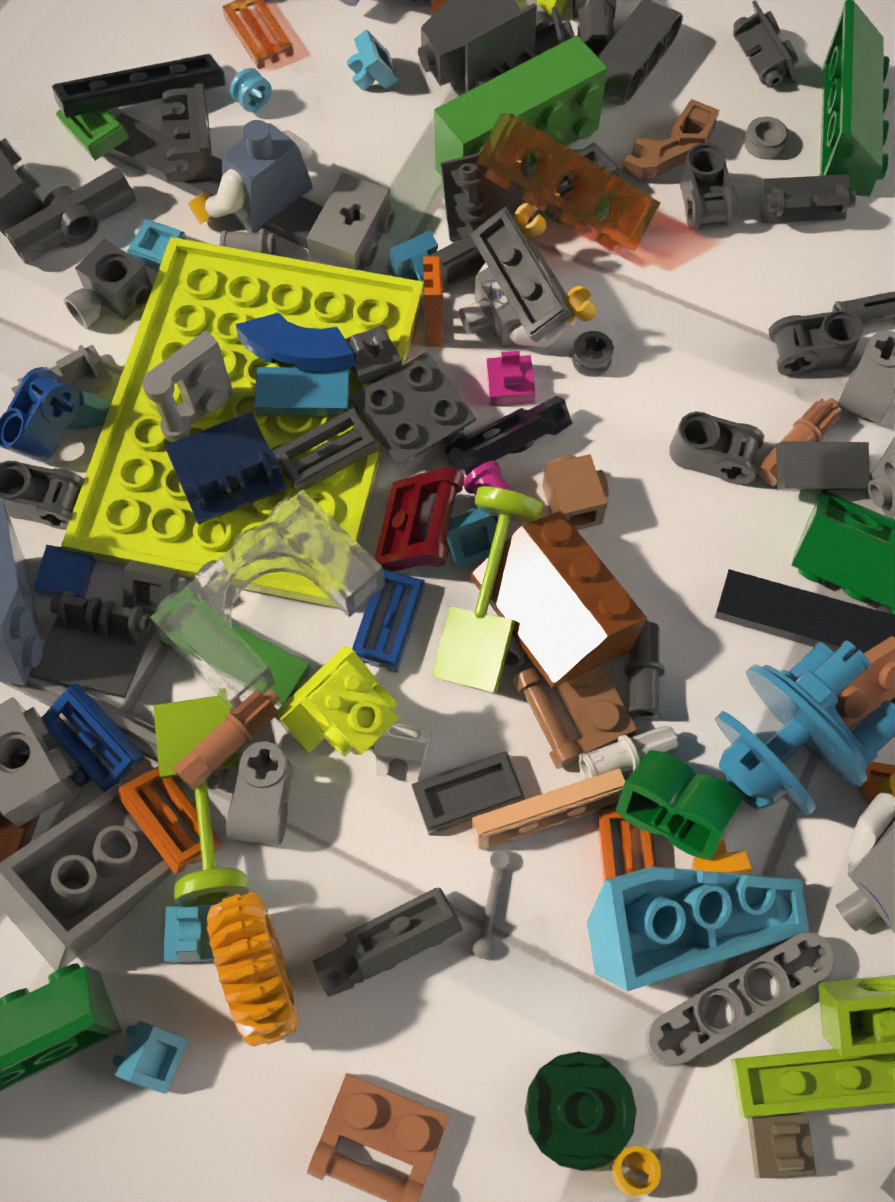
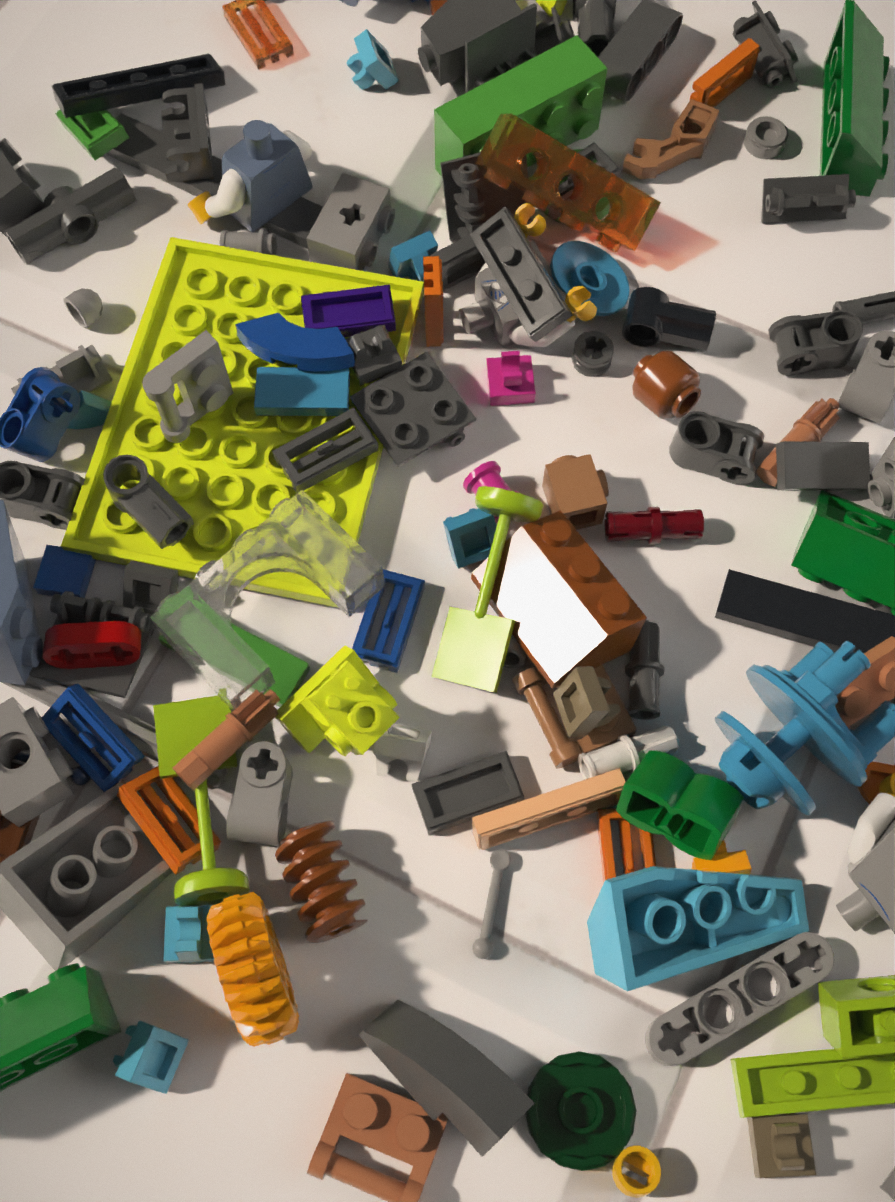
dark grey brick [75,238,152,320] -> none
medium azure tile [127,219,187,270] -> none
dark blue hinge [165,411,287,525] -> none
medium azure bush [230,68,272,112] -> none
dark grey hinge [312,887,463,997] -> none
dark red plate [373,467,465,572] -> none
black hinge [444,396,573,476] -> none
dark grey piece [680,143,738,230] -> none
none -> red beam [43,621,141,669]
none -> dark grey piece [103,454,194,549]
none -> dark orange piece [275,821,368,943]
none -> dark purple tile [301,284,396,337]
none -> dark grey slope [359,1000,534,1157]
none -> dark azure dish [550,241,630,316]
none -> dark tan tile [553,666,621,737]
none -> dark red pin [604,507,704,544]
none -> black piece [622,287,716,351]
none -> dark orange head [632,351,701,419]
none -> orange tile [690,38,760,108]

